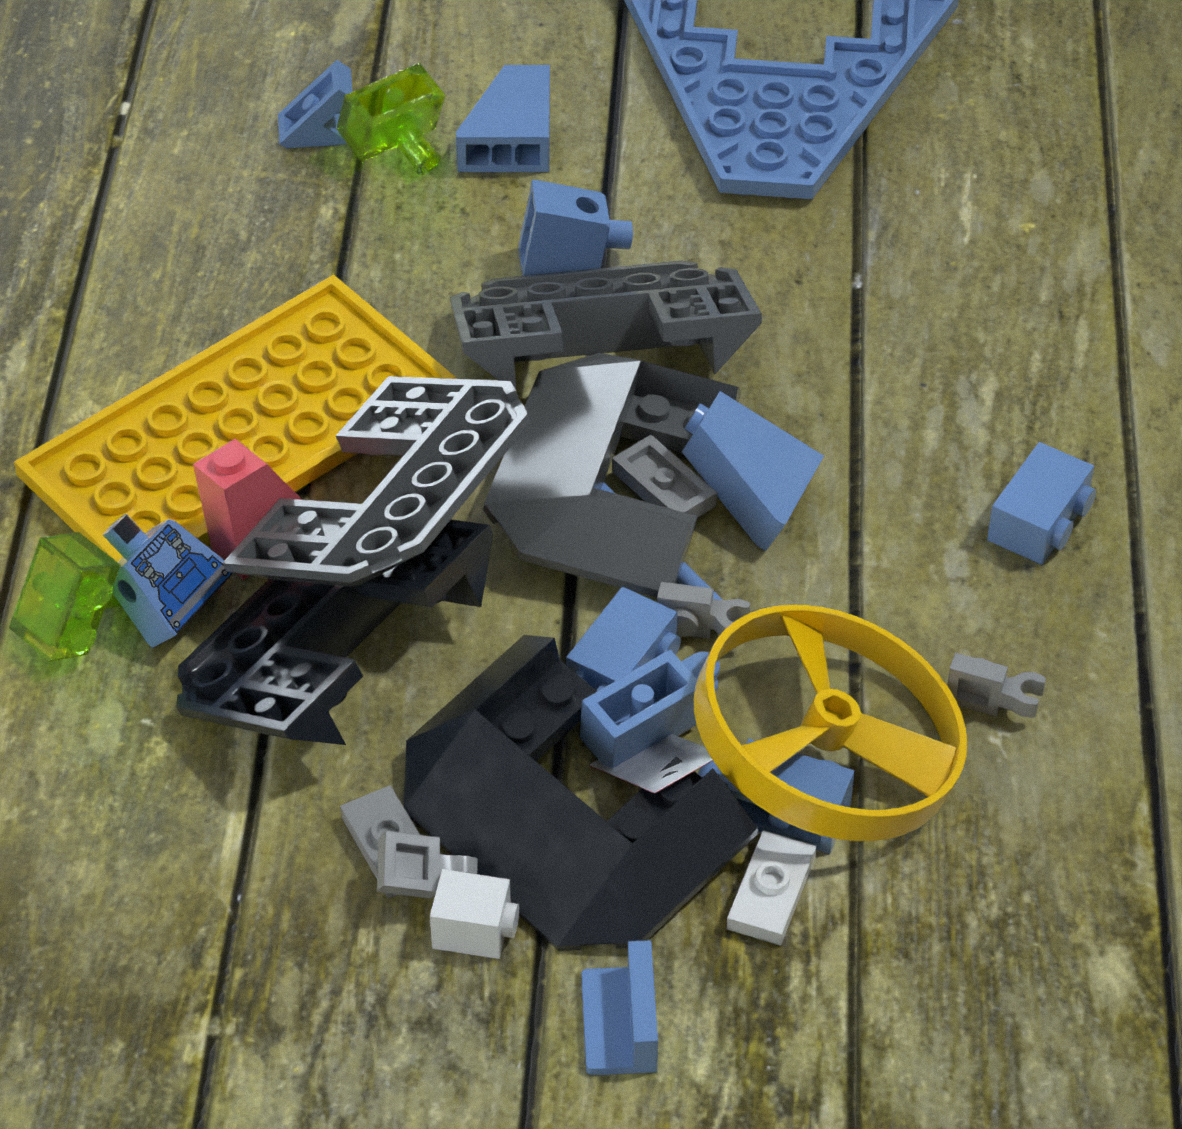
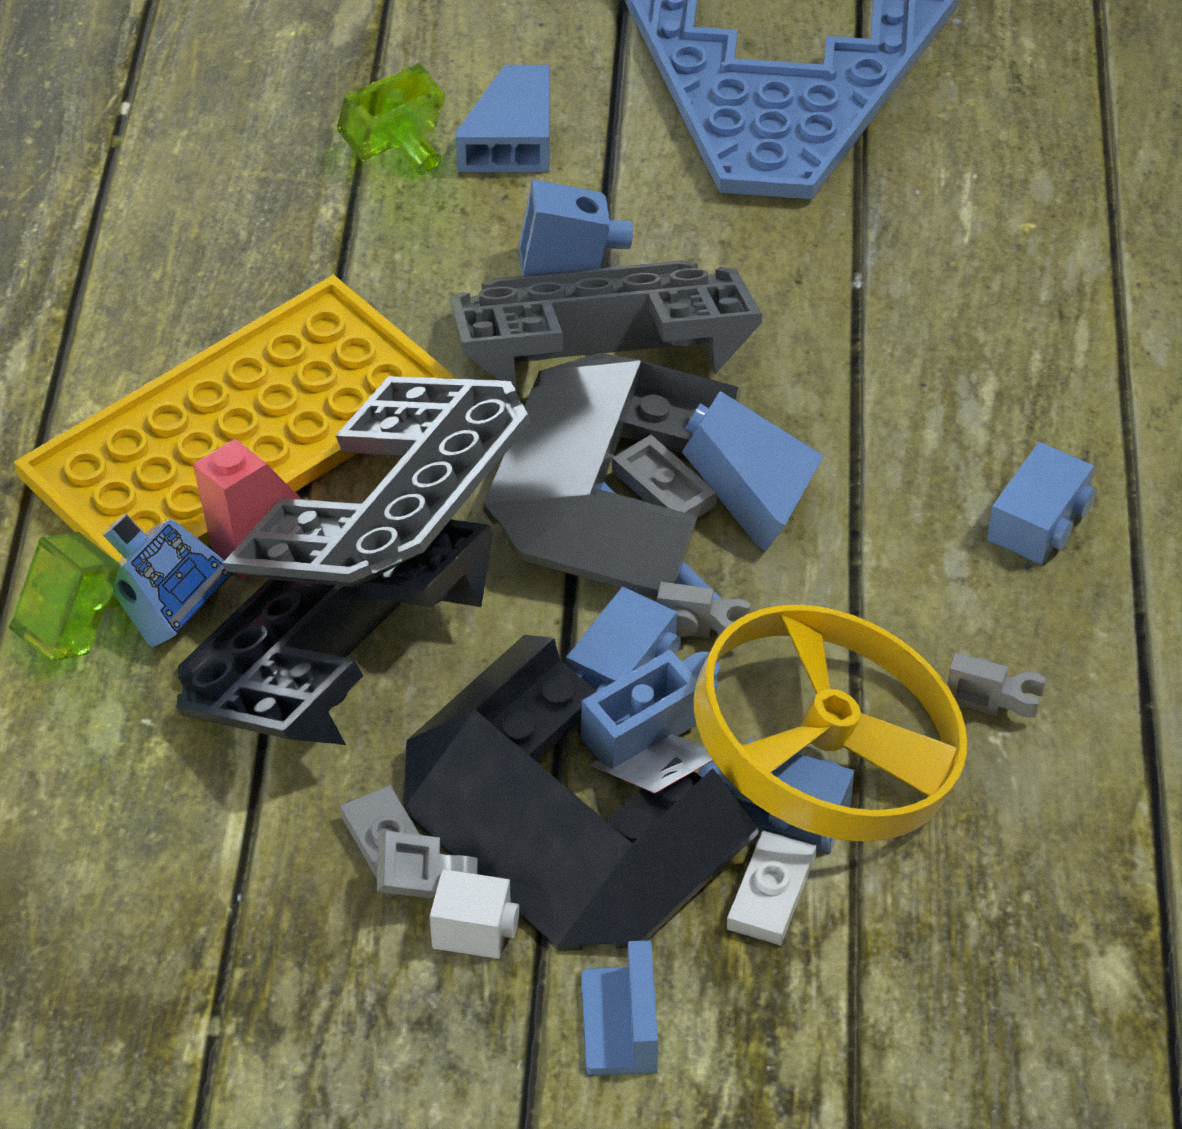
medium blue slope [278,60,353,148] -> none

